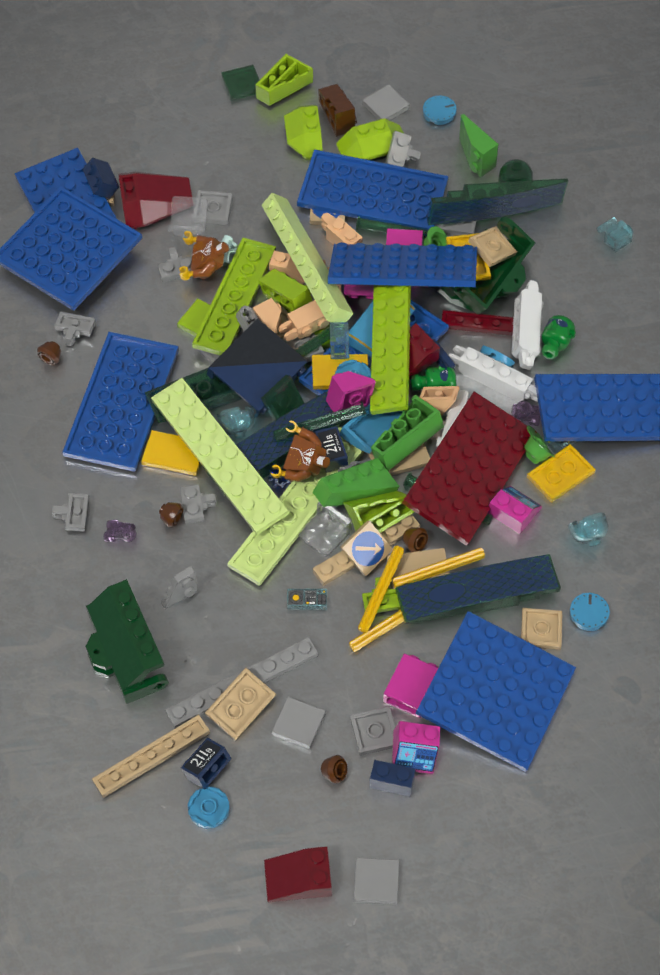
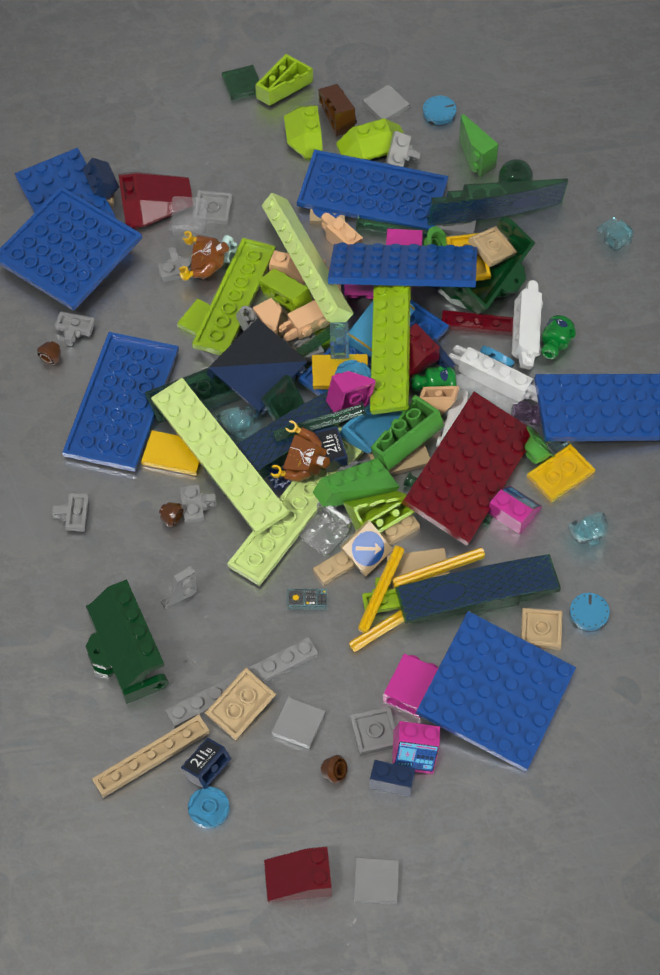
clear purple plate [103,520,137,542] -> none
reddish brown cone [403,527,428,552] -> none

